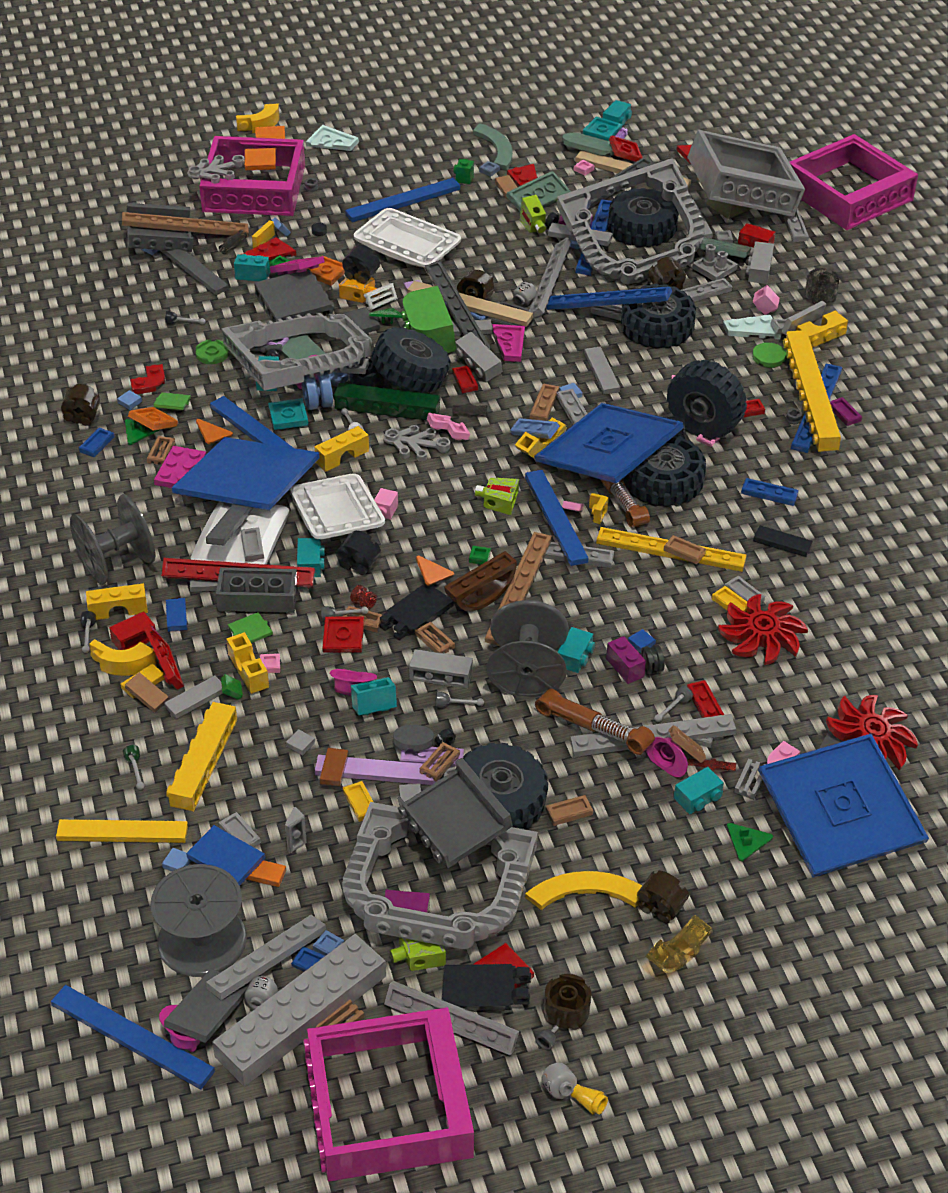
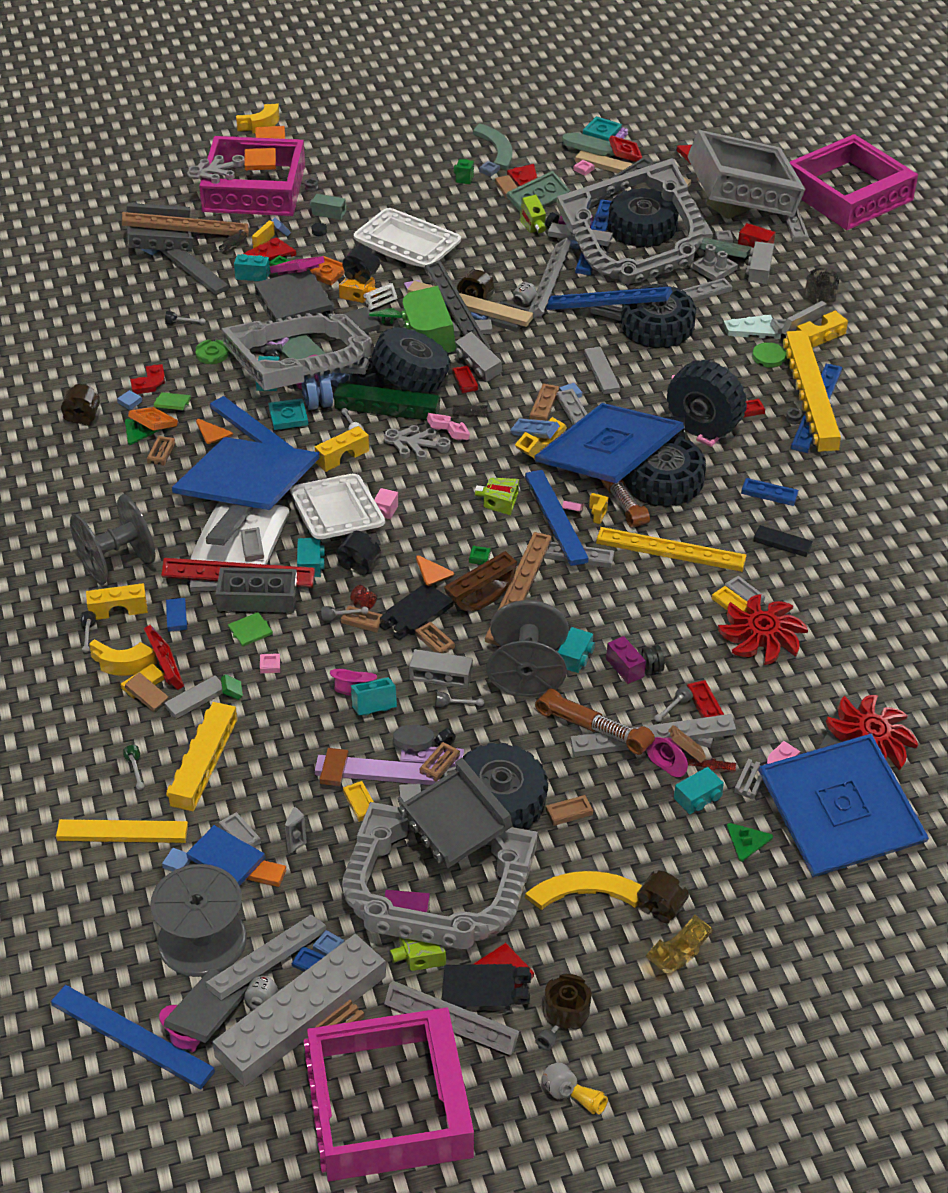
blue tile [79,427,114,457] -> none
red piece [109,611,156,650] -> none
dark pink plate [154,446,207,488] -> none
yellow arch [226,632,269,694] -> none
light grey tile [286,729,315,756] -> none
light aqua wing [306,125,359,151] -> none
red tile [322,616,365,653] -> none
blue tile [345,178,460,222] -> none
dark pink wing [492,324,525,362] -> none
teal brick [603,100,632,126] -> none
blue tile [628,629,656,653] -> none
dark brown brick [648,257,686,290] -> none
medium nougat tile [664,535,706,564] -> none
bright pink brick [753,285,780,315] -> none
magenta tile [830,397,862,426] -> none
none -> sand green brick [310,194,346,220]

